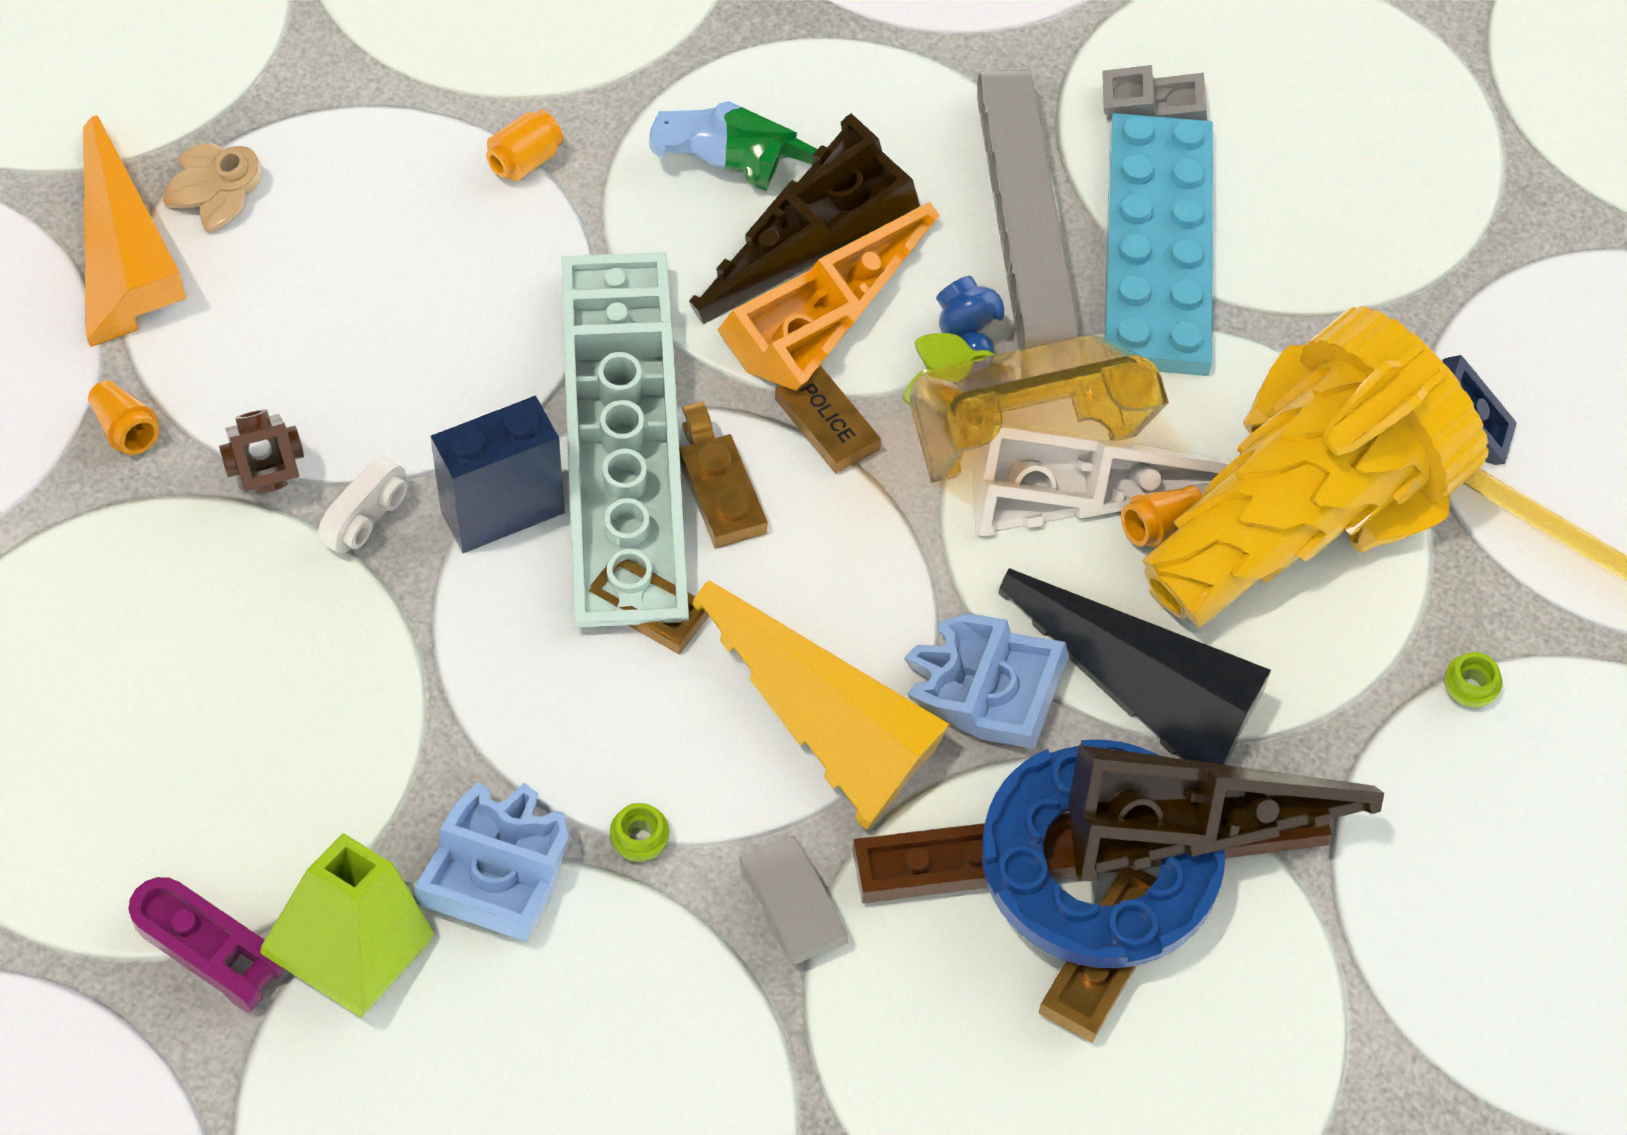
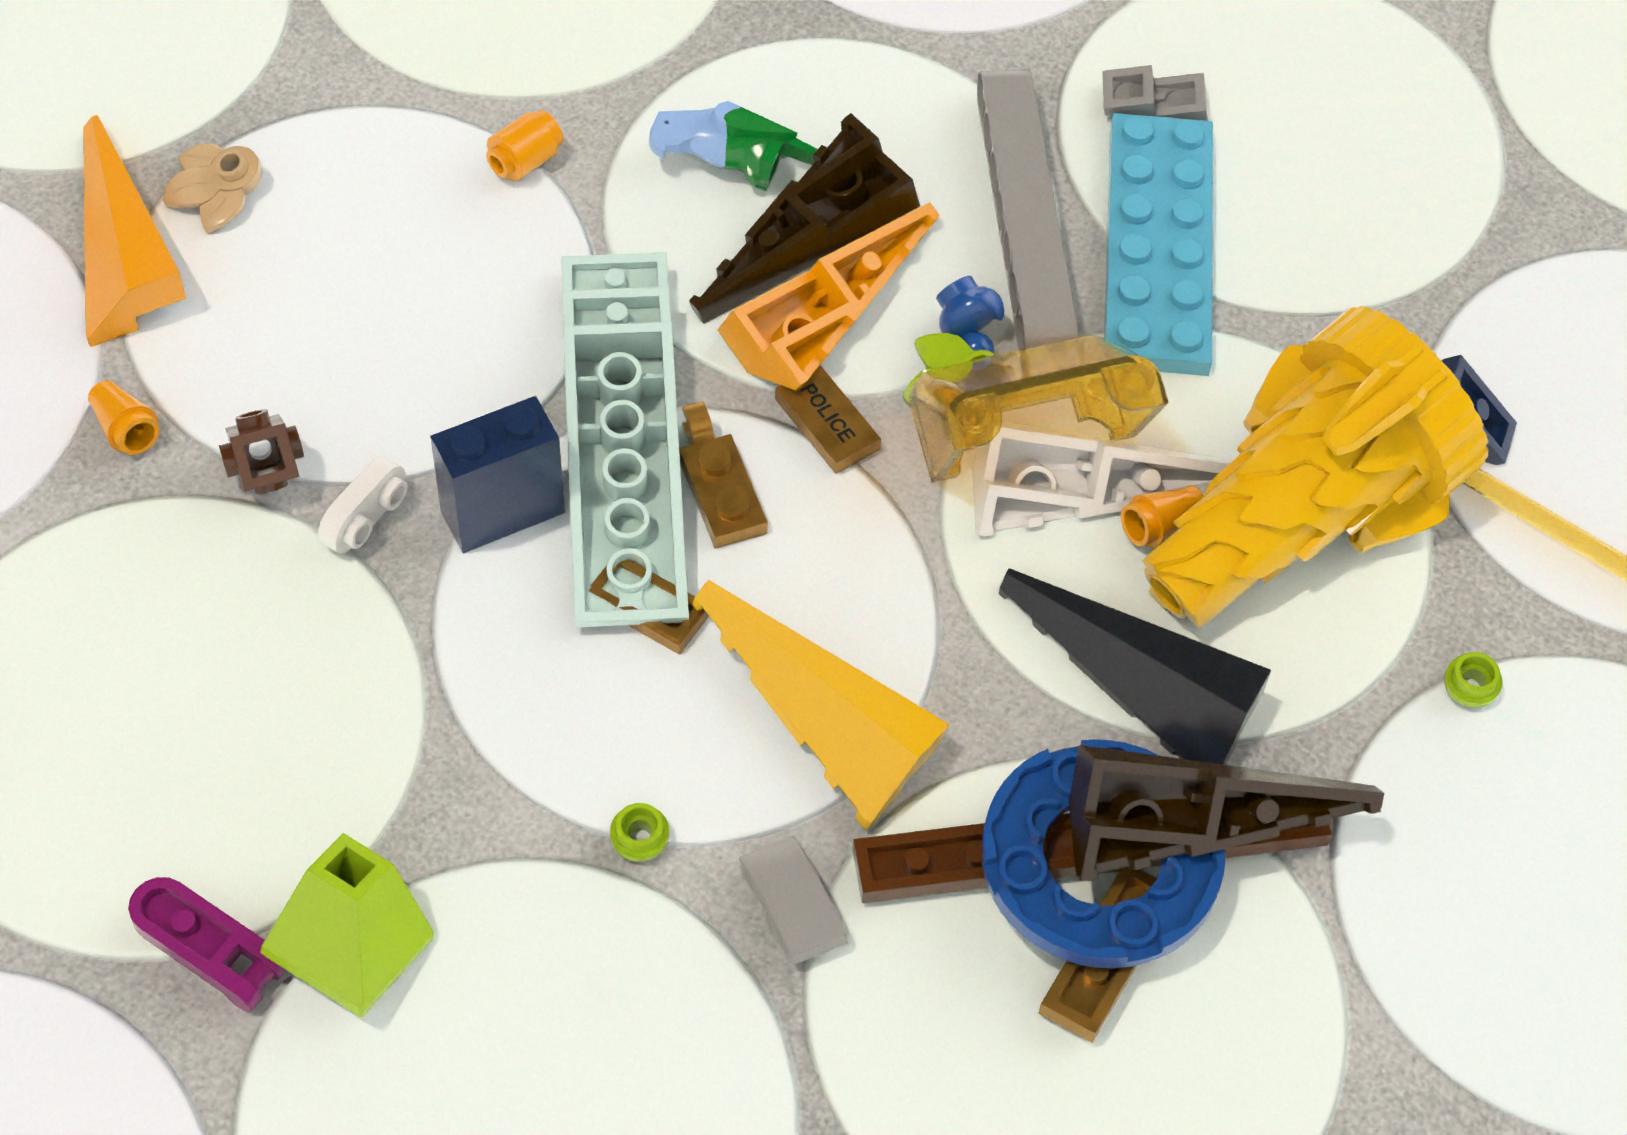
light blue plate [414,782,569,942] -> none
light blue plate [903,613,1069,749] -> none

